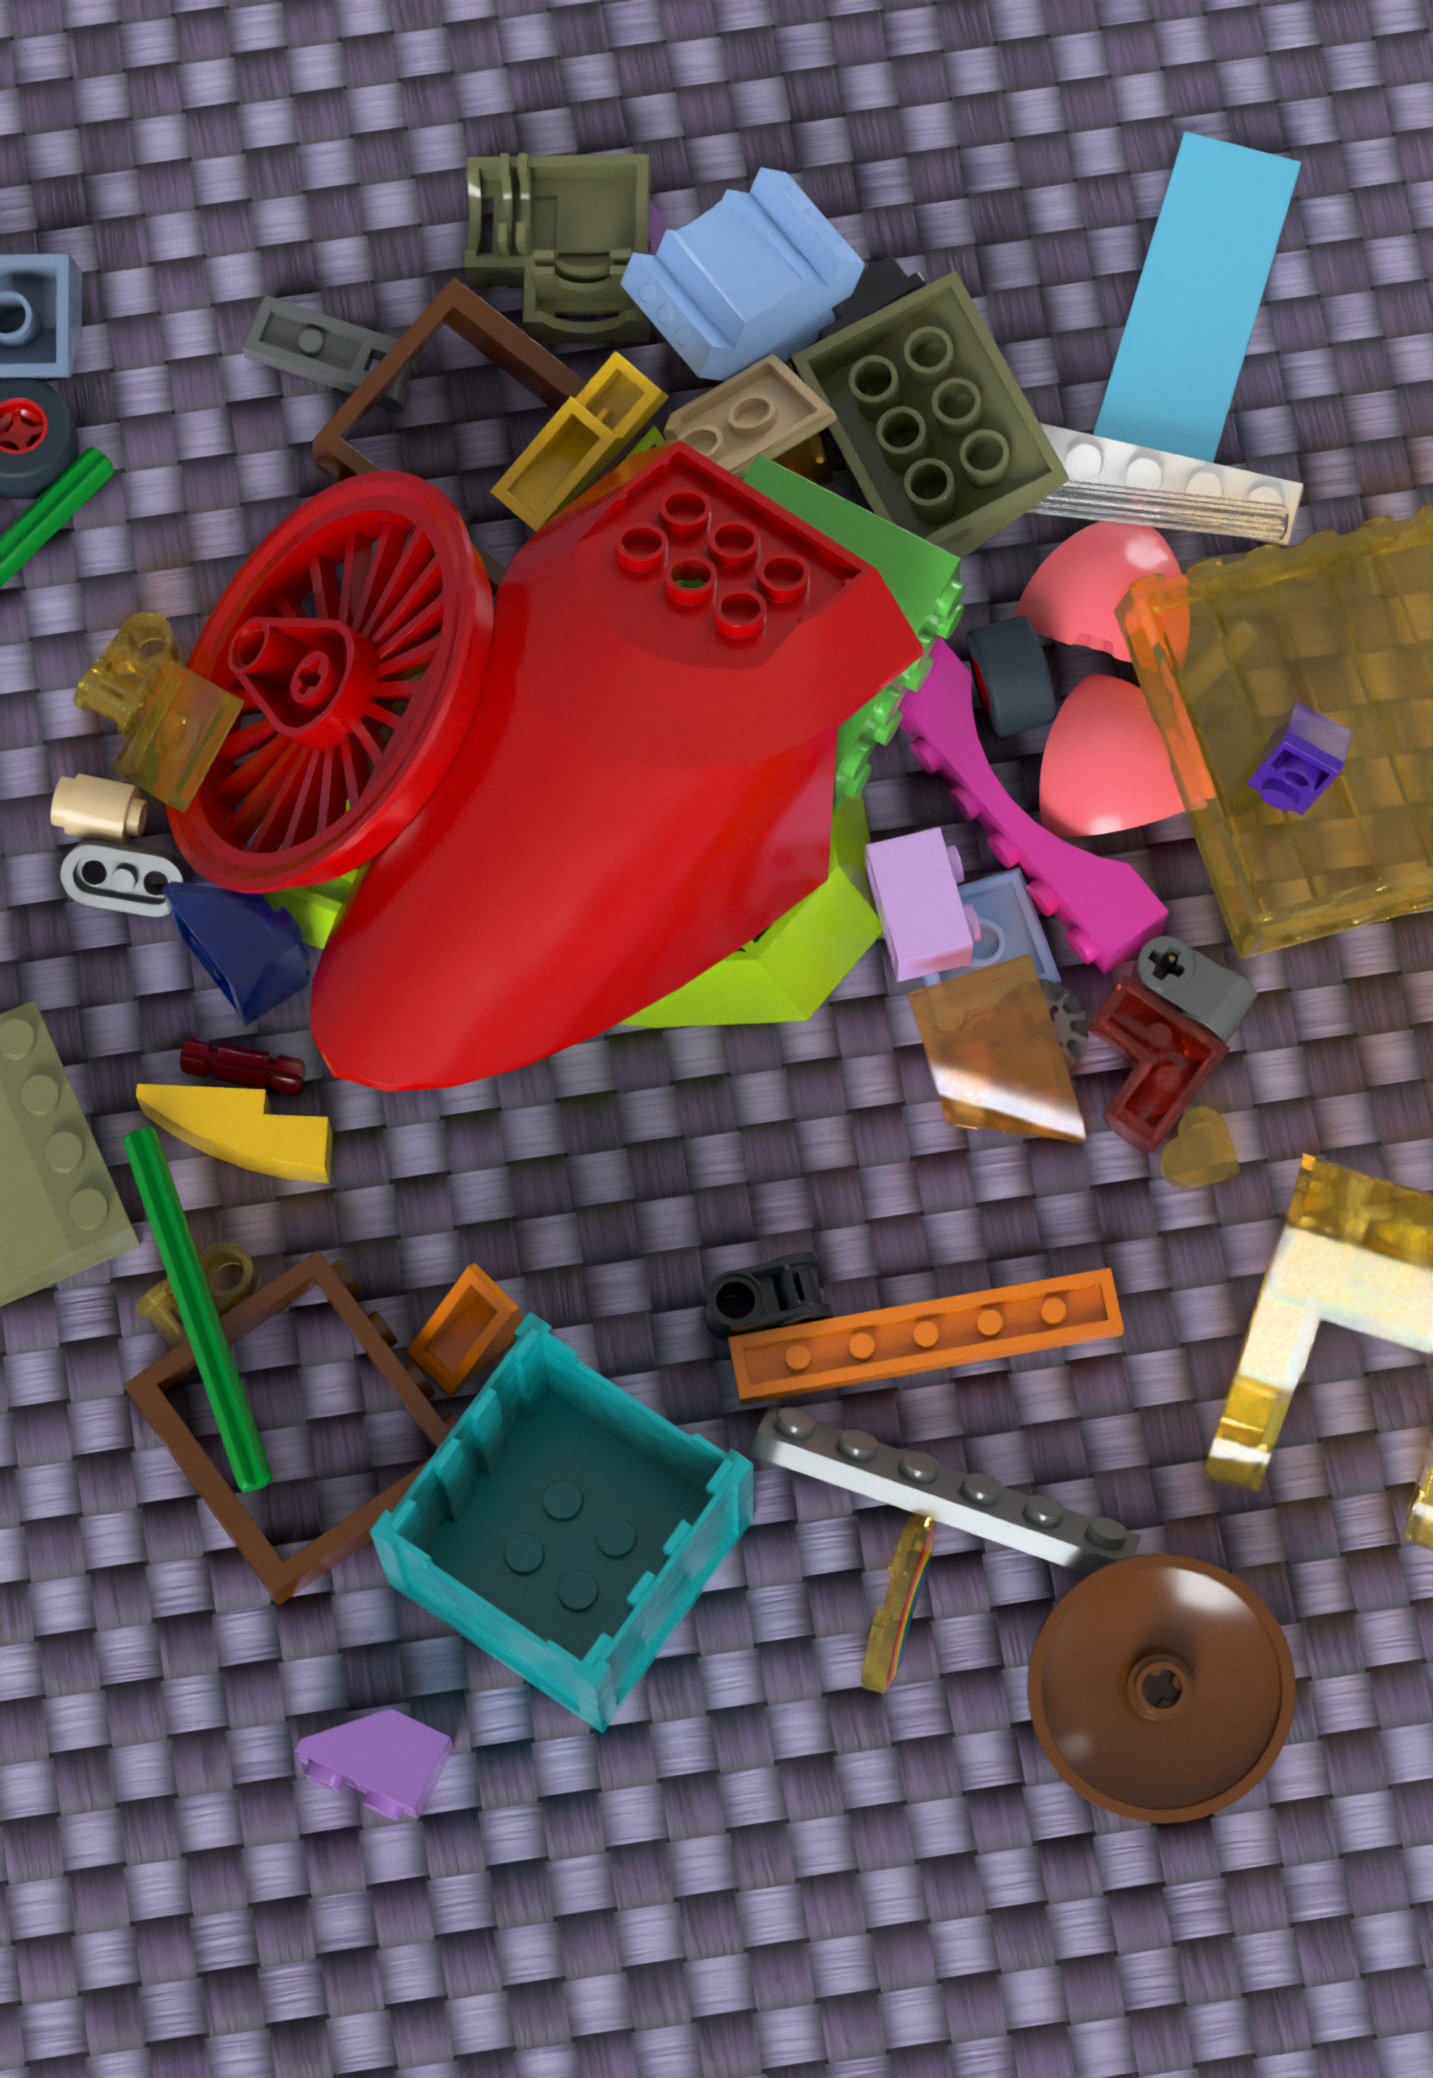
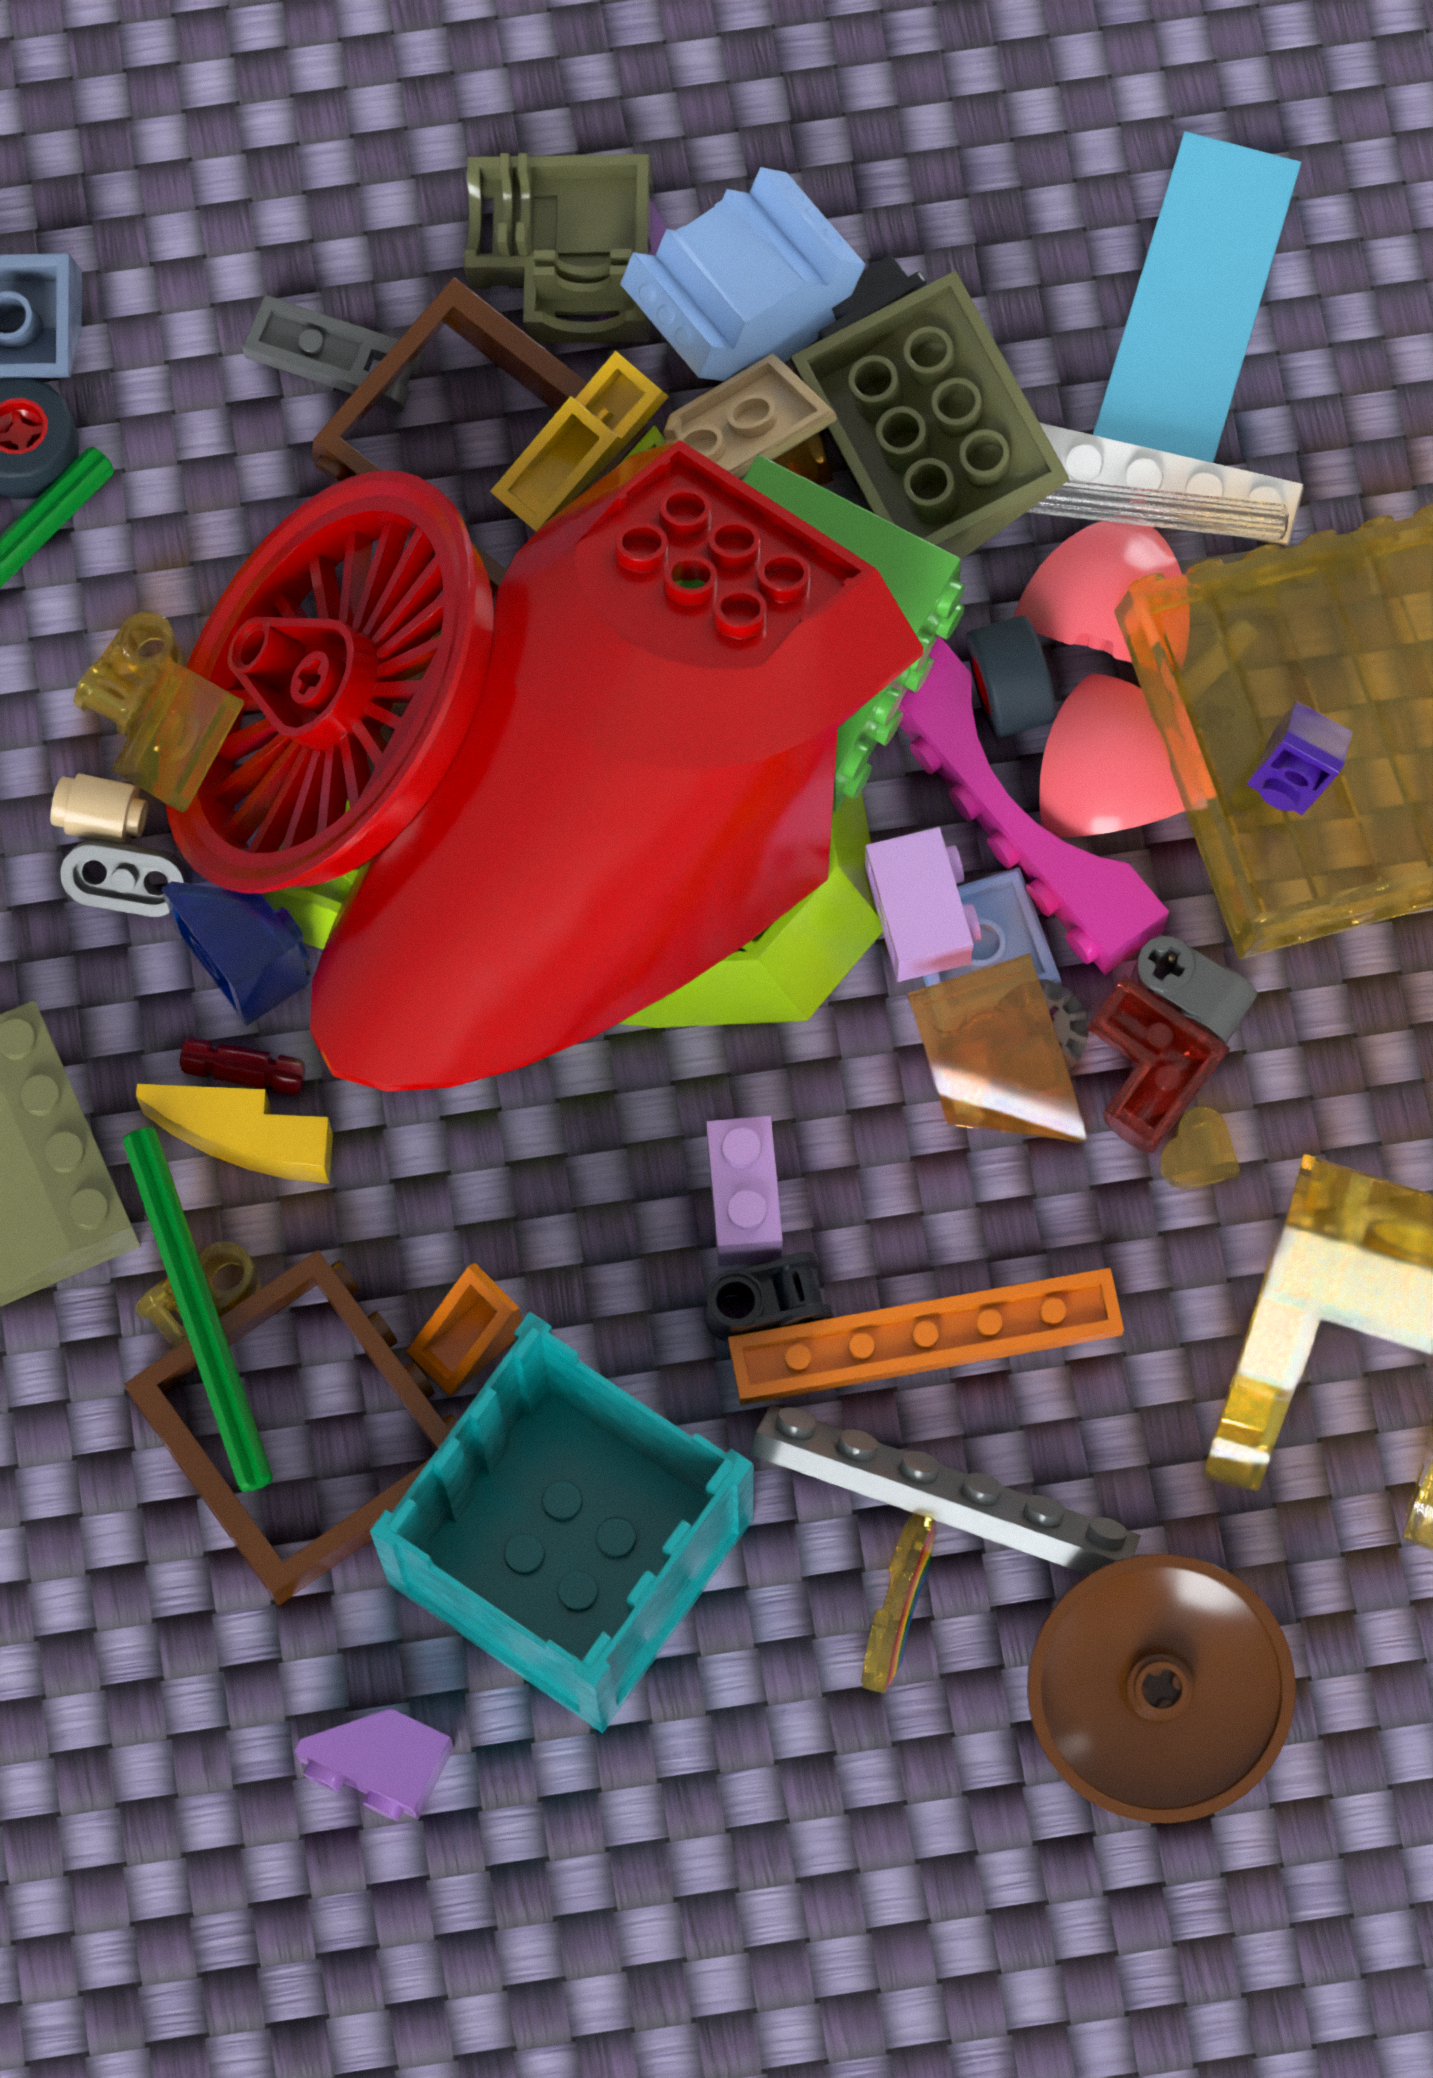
none -> lavender brick [707,1116,783,1266]

